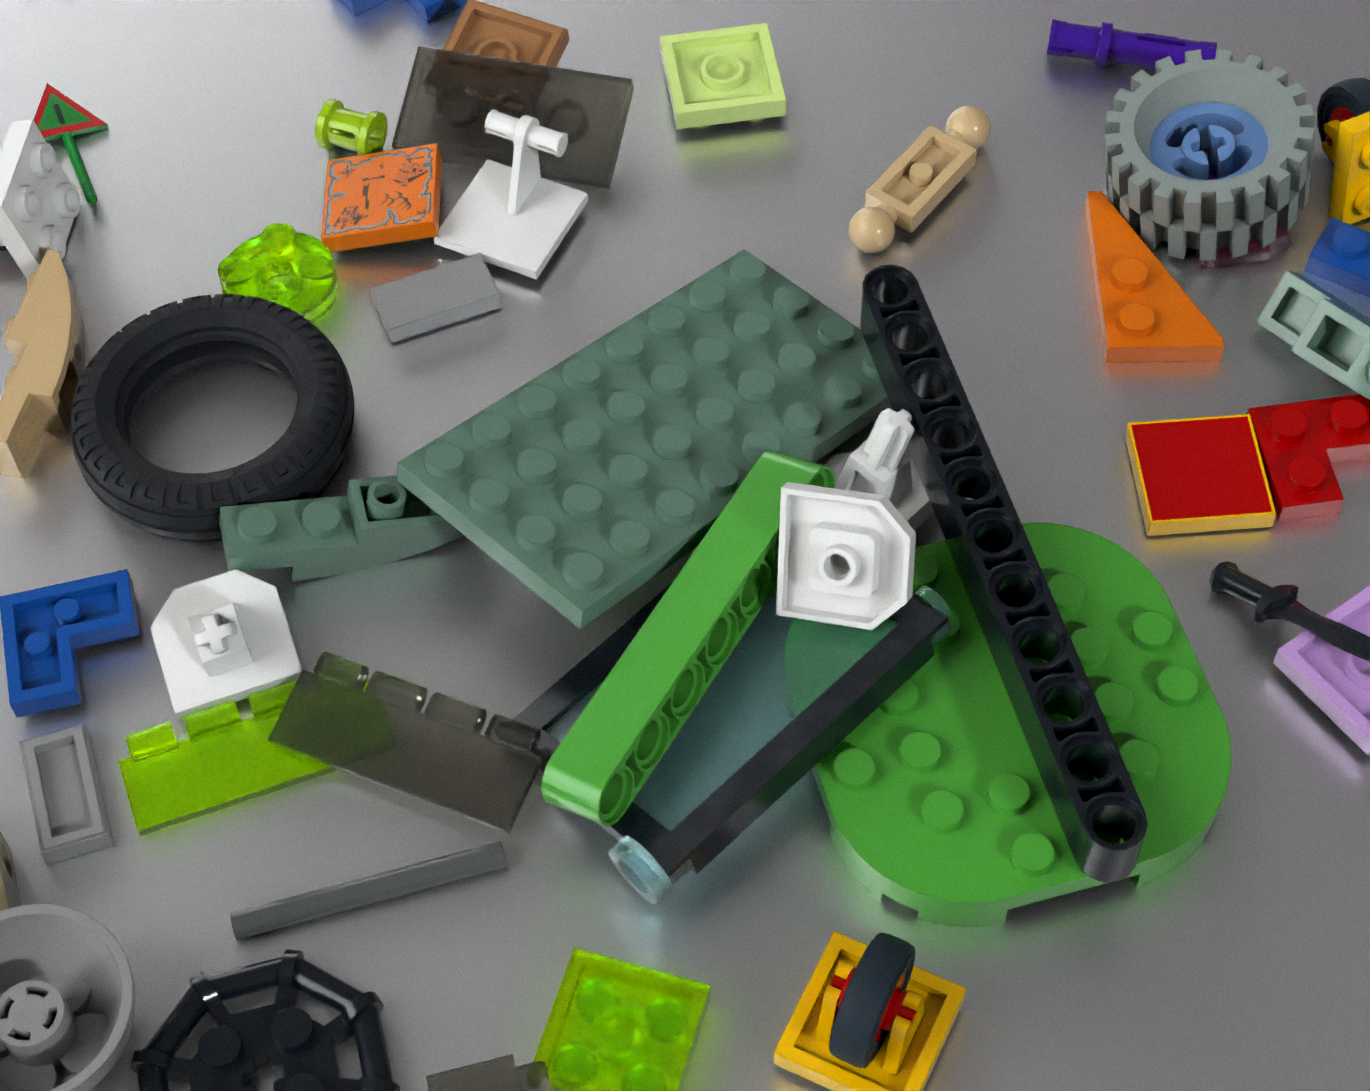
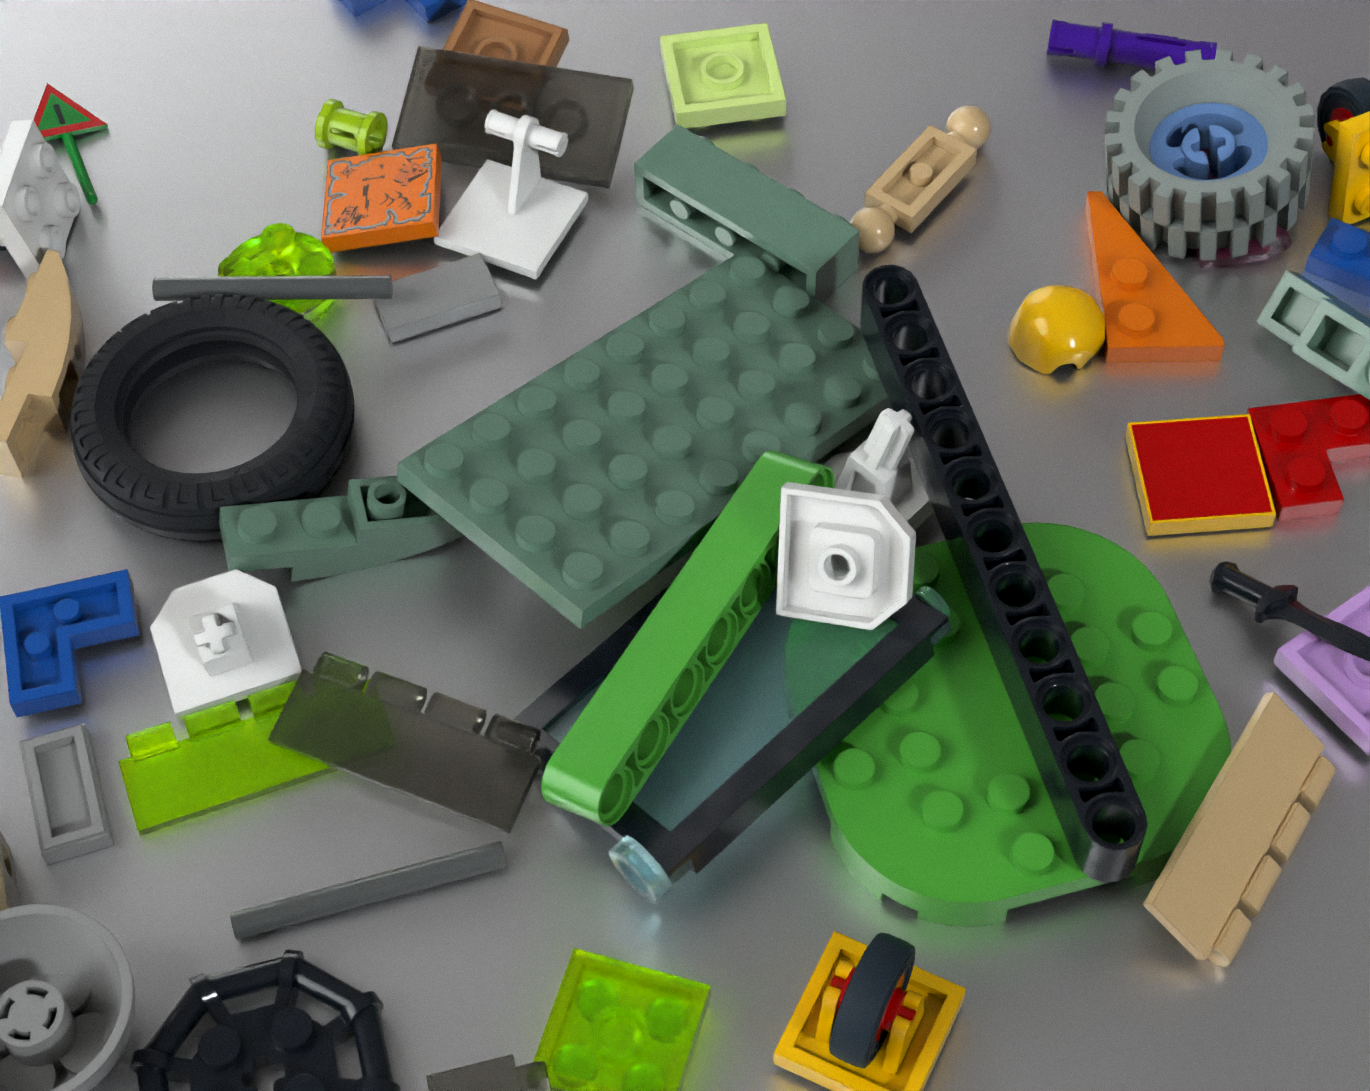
none -> dark grey bar [152,275,393,301]
none -> sand green brick [634,124,860,303]
none -> yellow hair [1009,285,1106,374]
none -> tan windscreen [1142,692,1336,967]

